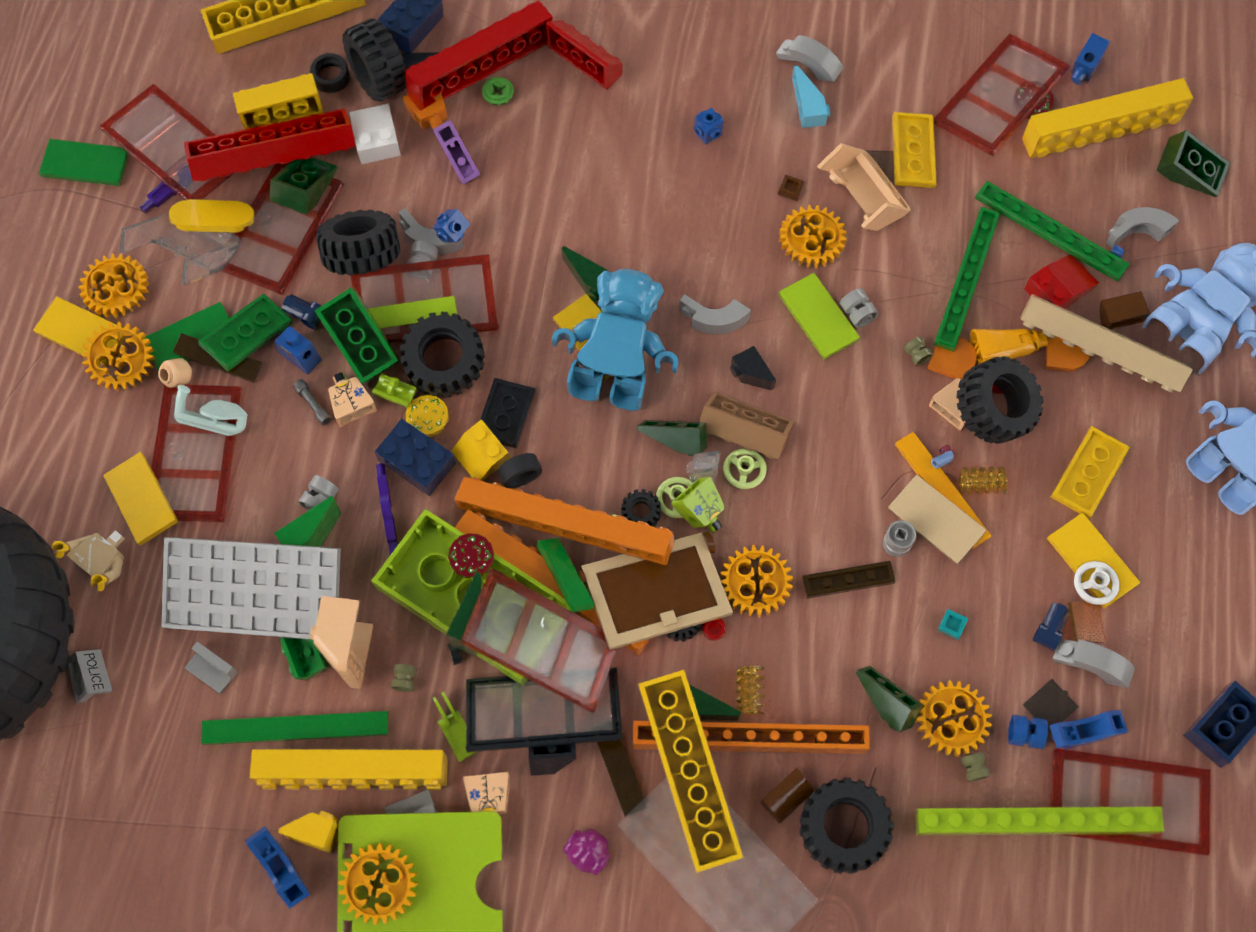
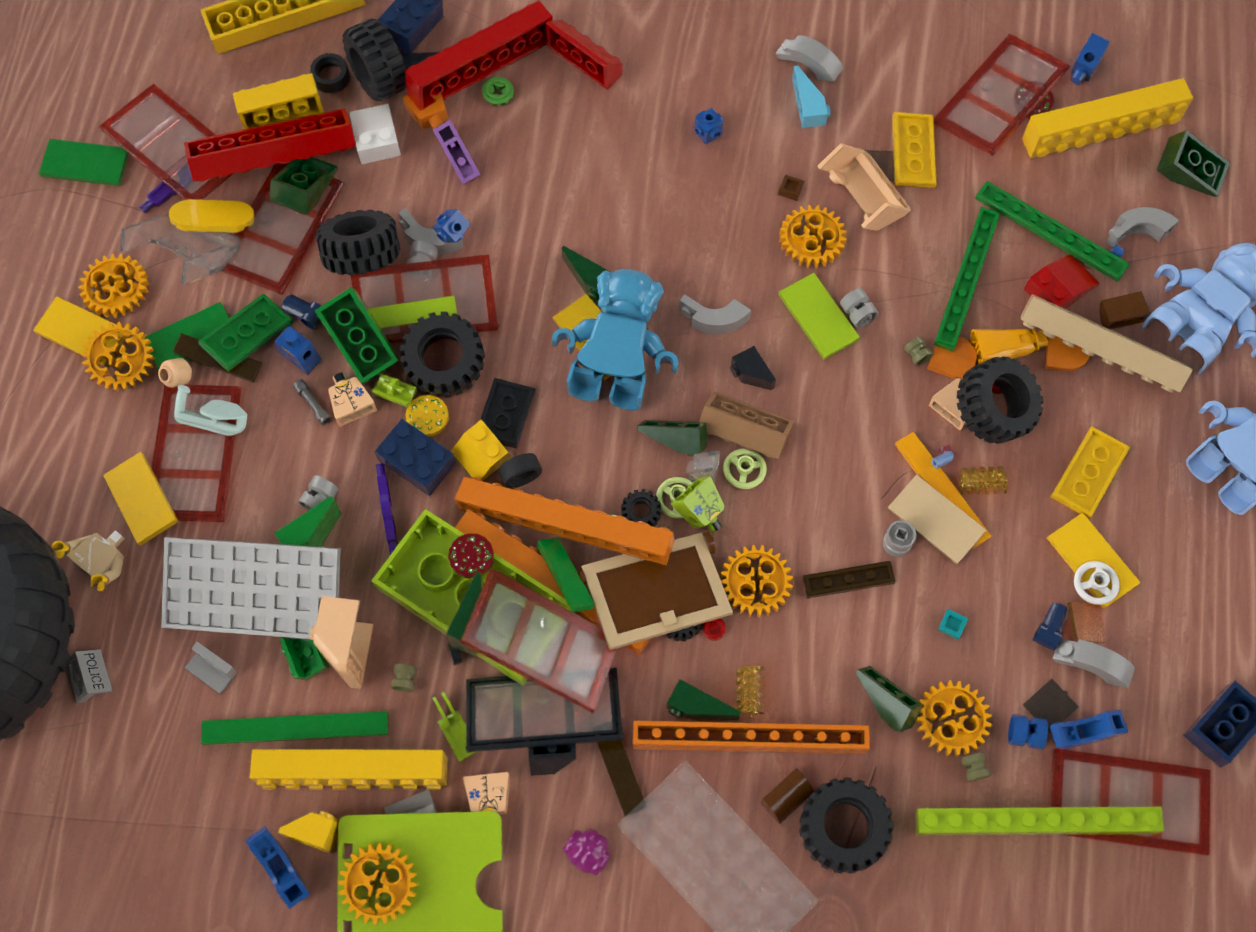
yellow brick [638,670,743,872] -> none

